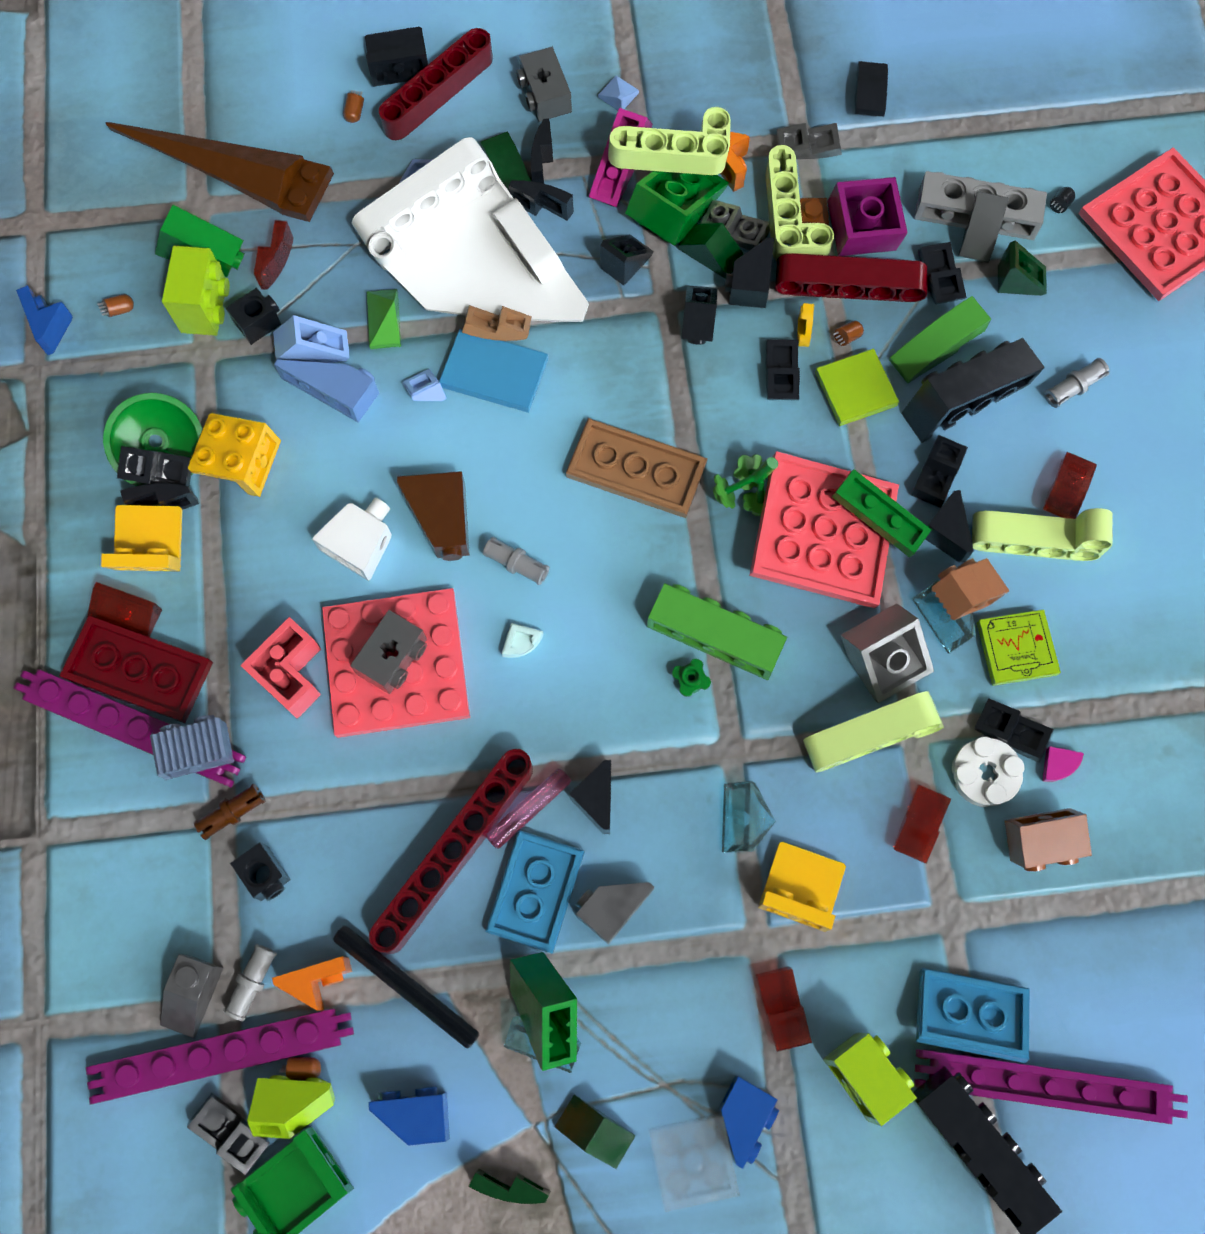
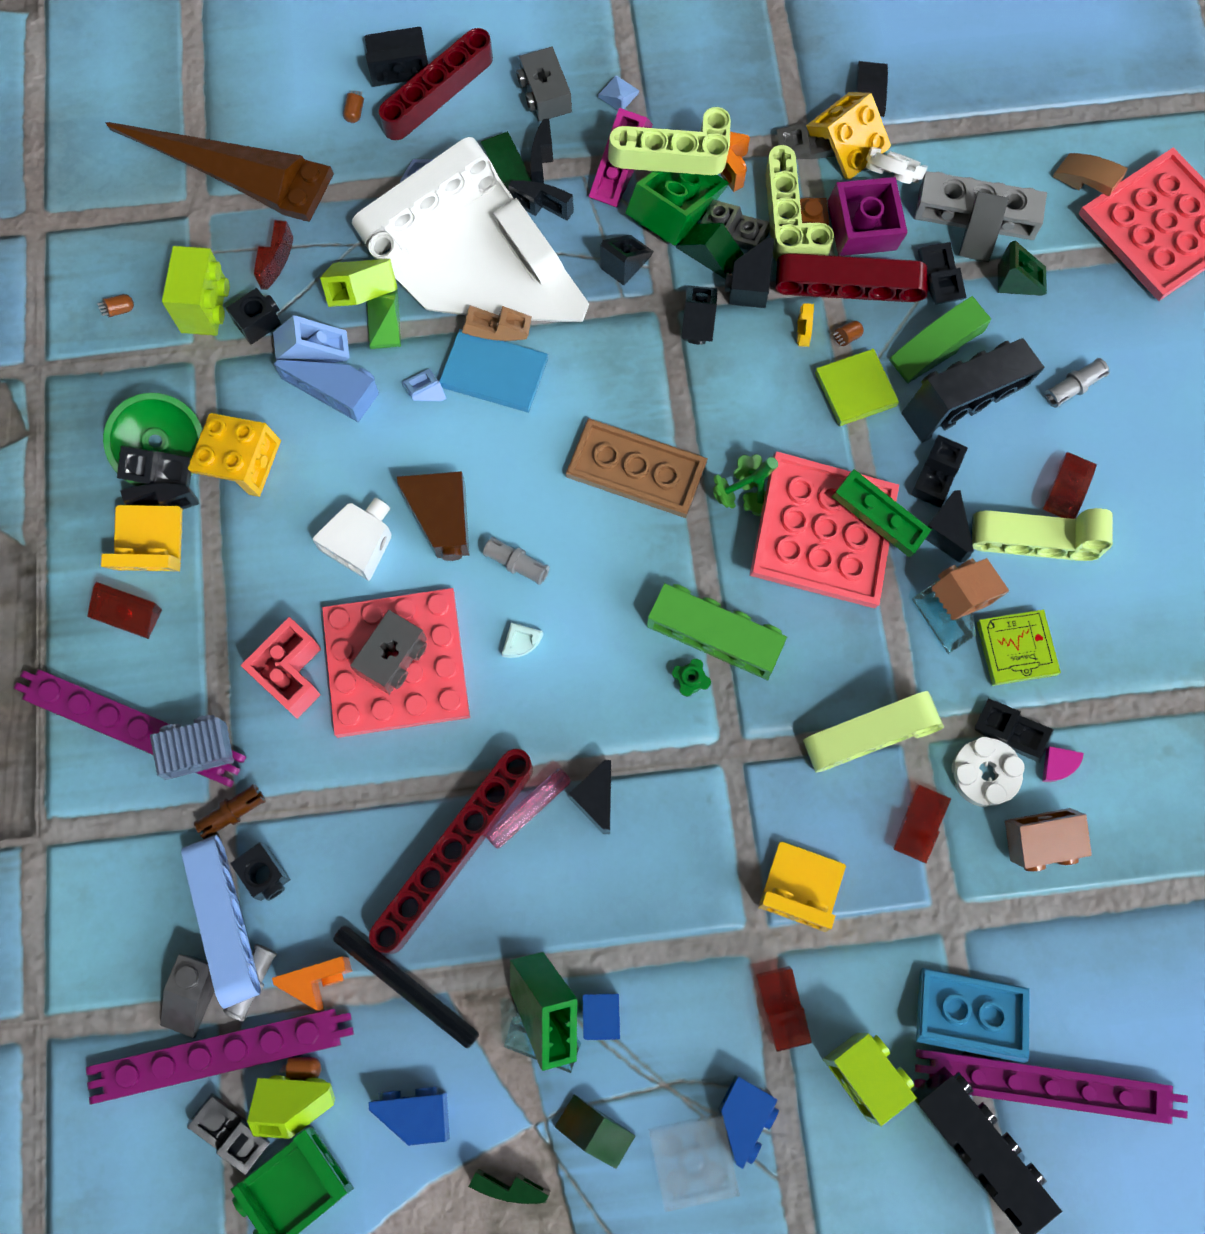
blue slope [16,285,73,355] -> none
dark red plate [59,616,213,723] -> none
green slope [155,205,245,277] -> none
dark azure tile [485,831,585,954] -> none
flat silver slope [576,882,654,945] -> none
clear light blue slope [722,781,776,853] -> none
black slope [766,340,800,400] -> none
light grey slope [841,603,934,703] -> none
black piece [1050,187,1076,213] -> none
none -> light blue beam [181,835,261,1009]
none -> lime slope [320,259,398,307]
none -> blue panel [583,994,620,1040]
none -> yellow bracket [806,92,891,179]
none -> white plate [866,147,928,184]
none -> medium nougat slope [1053,153,1128,196]

